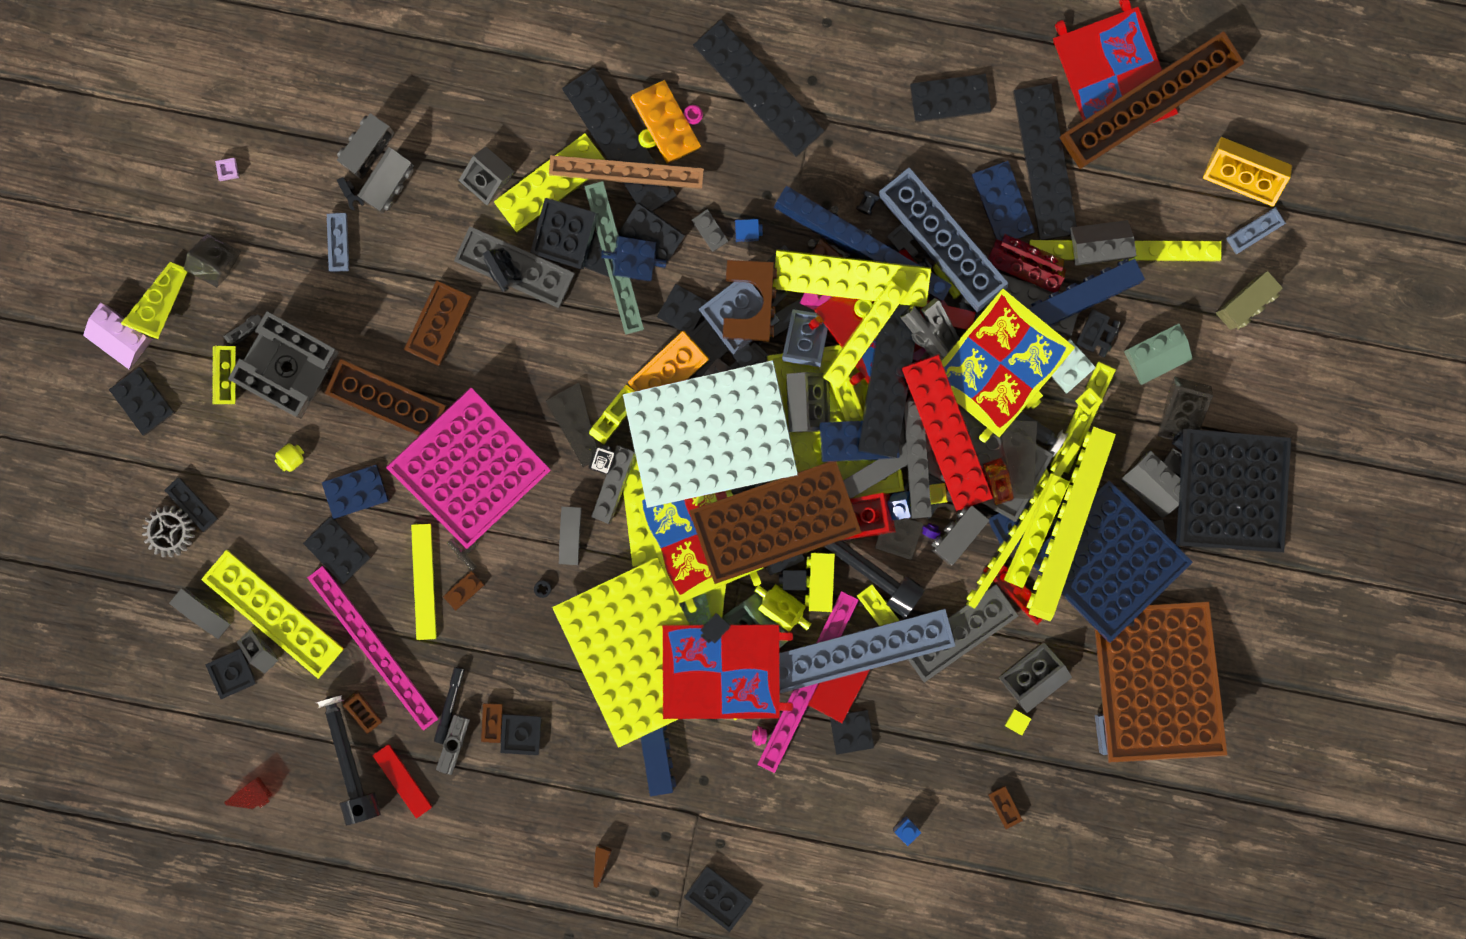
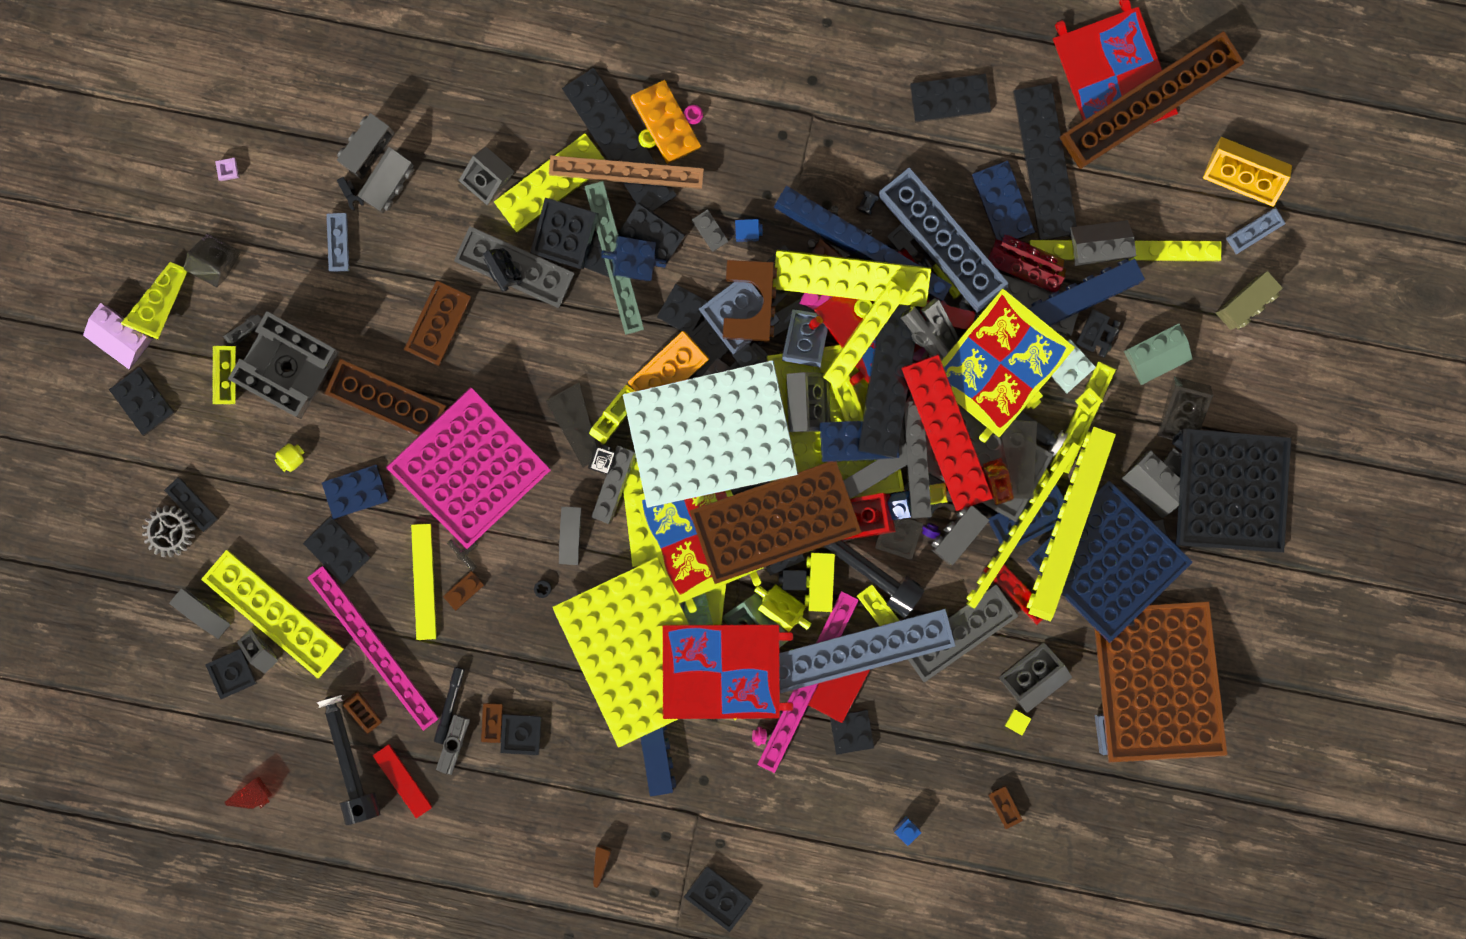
black plate [693,20,824,158] -> none
black brick [700,613,731,644] -> none
neon yellow plate [1004,474,1070,588] -> none

